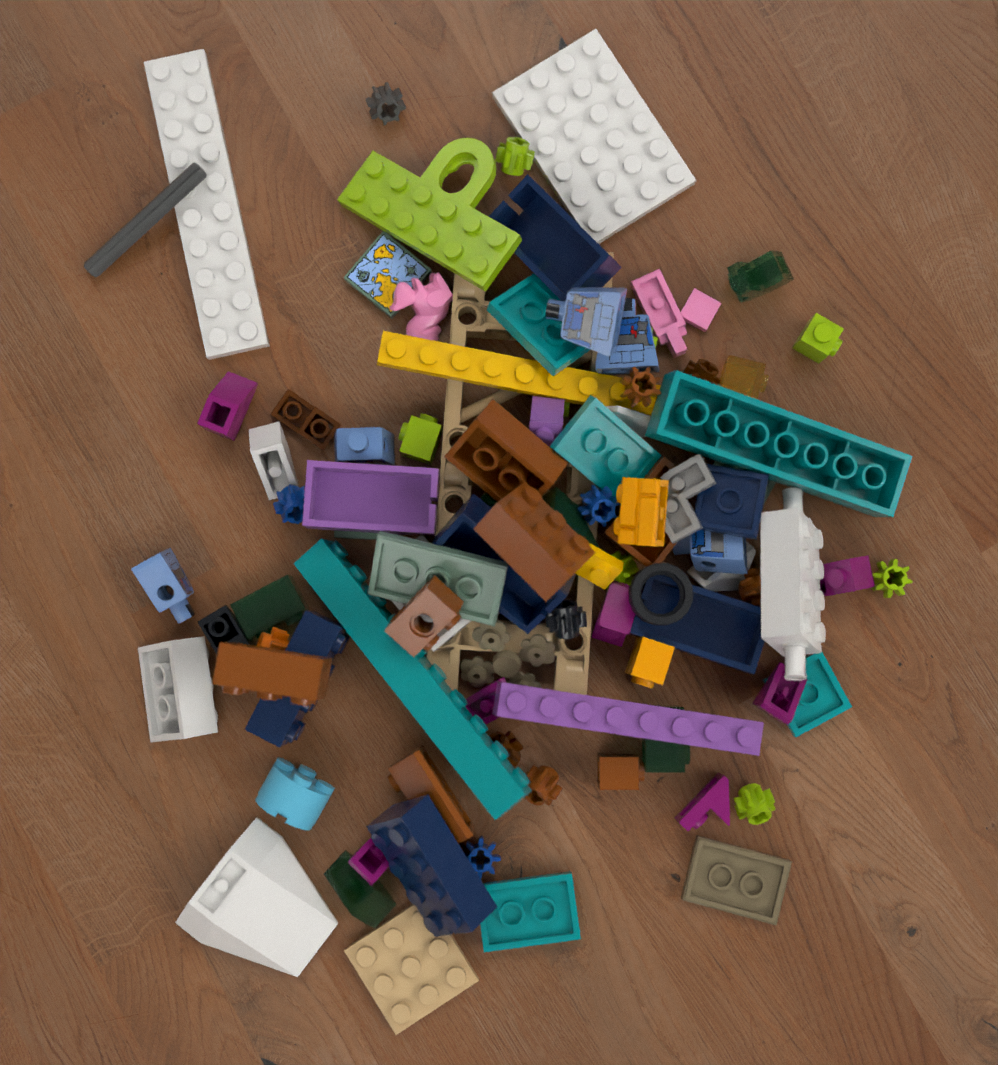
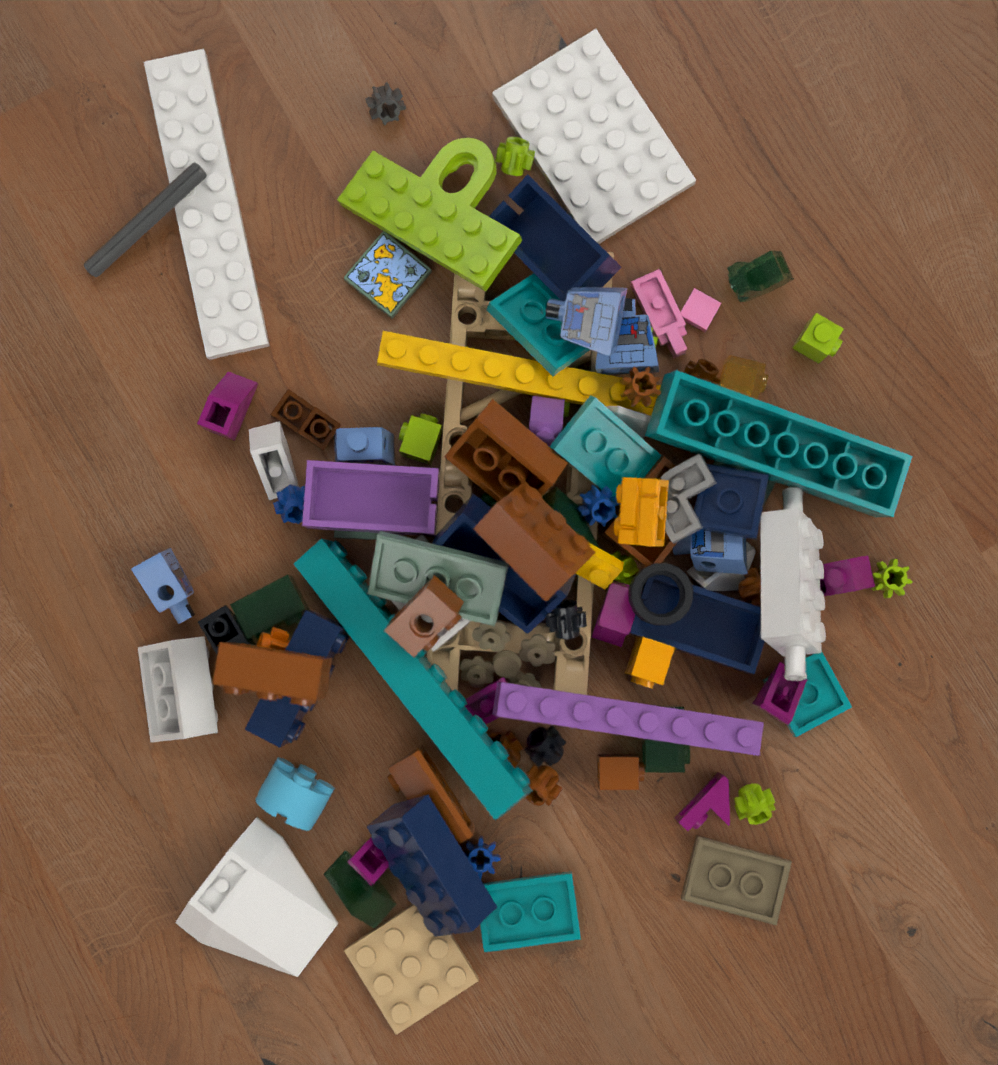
bright pink animal [390,272,453,341] -> none
none -> black gear [524,725,566,767]

